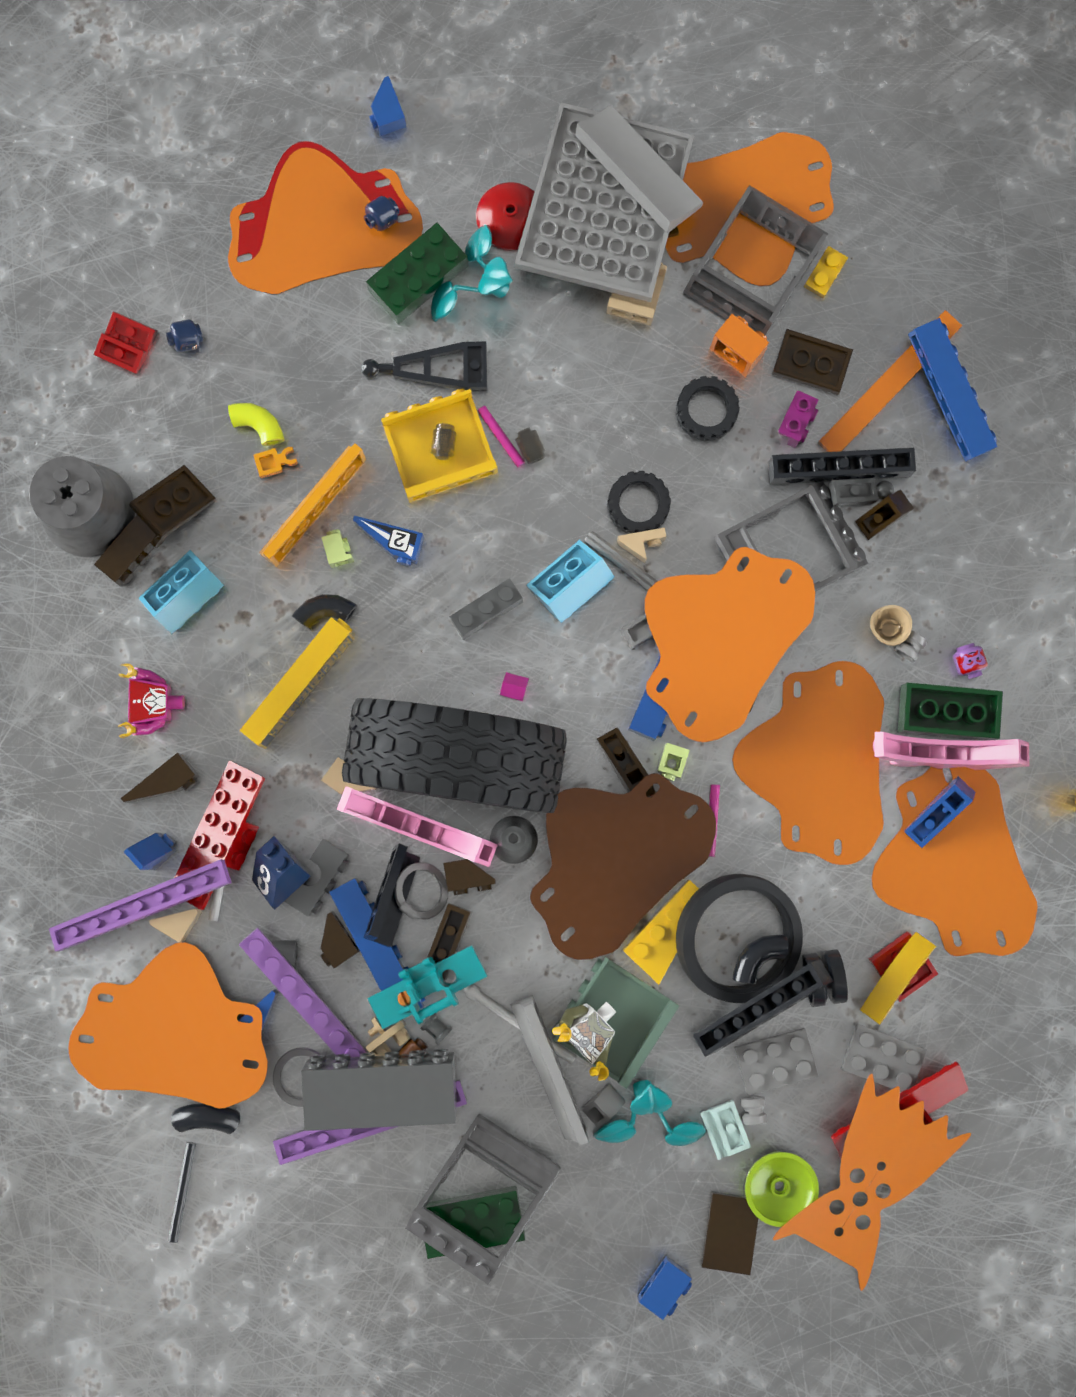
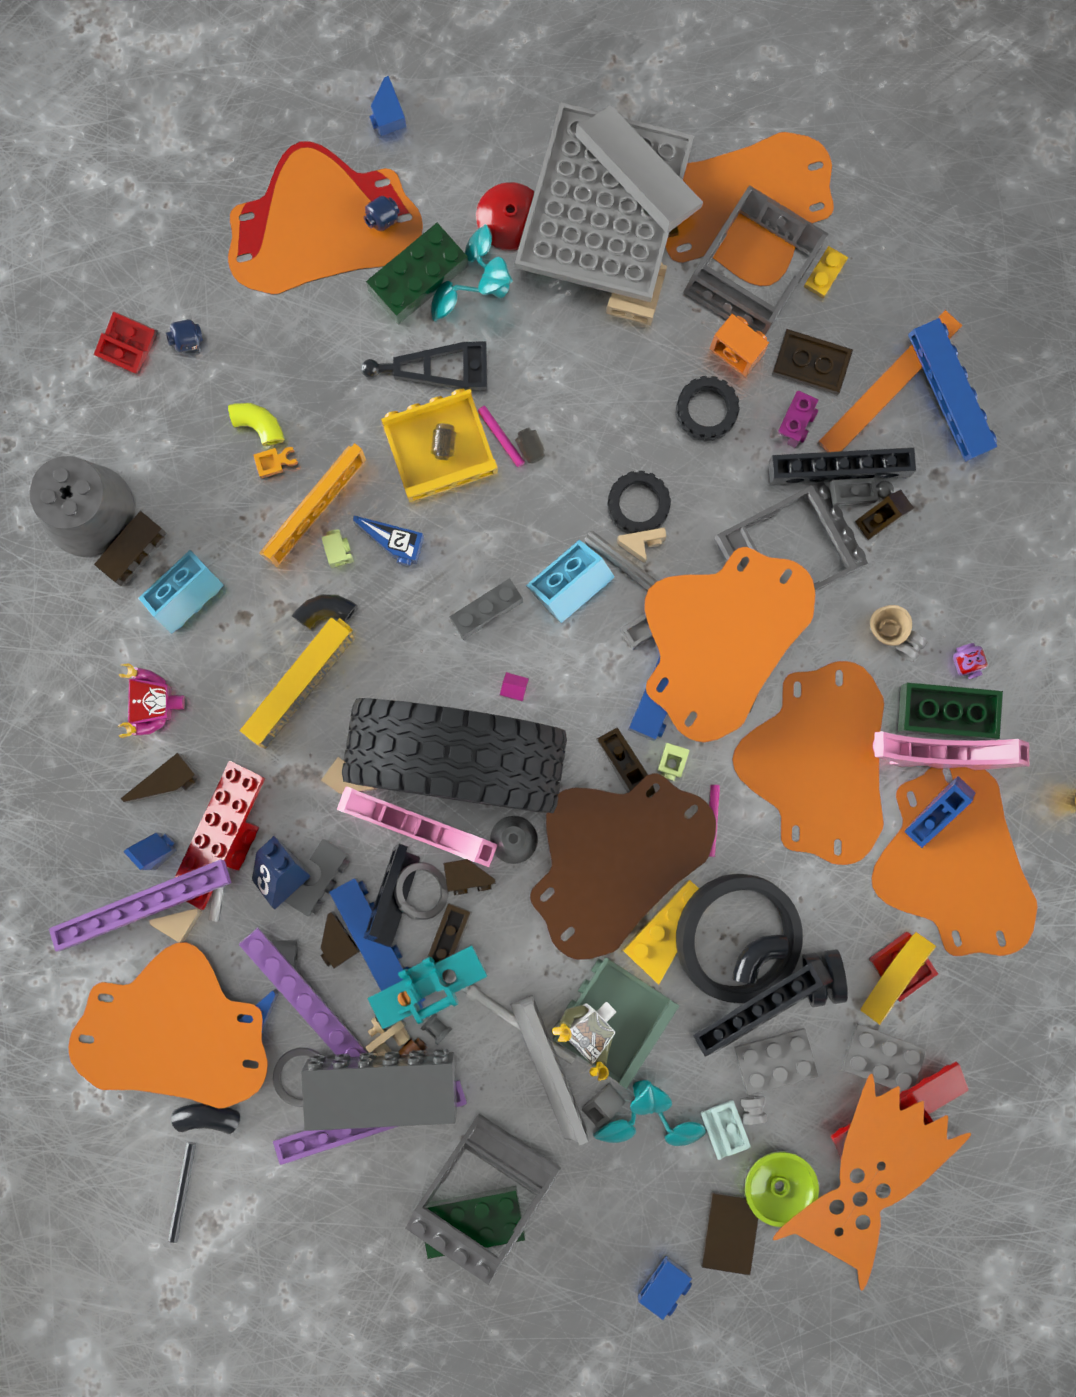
dark brown tile [129,465,216,540] -> none

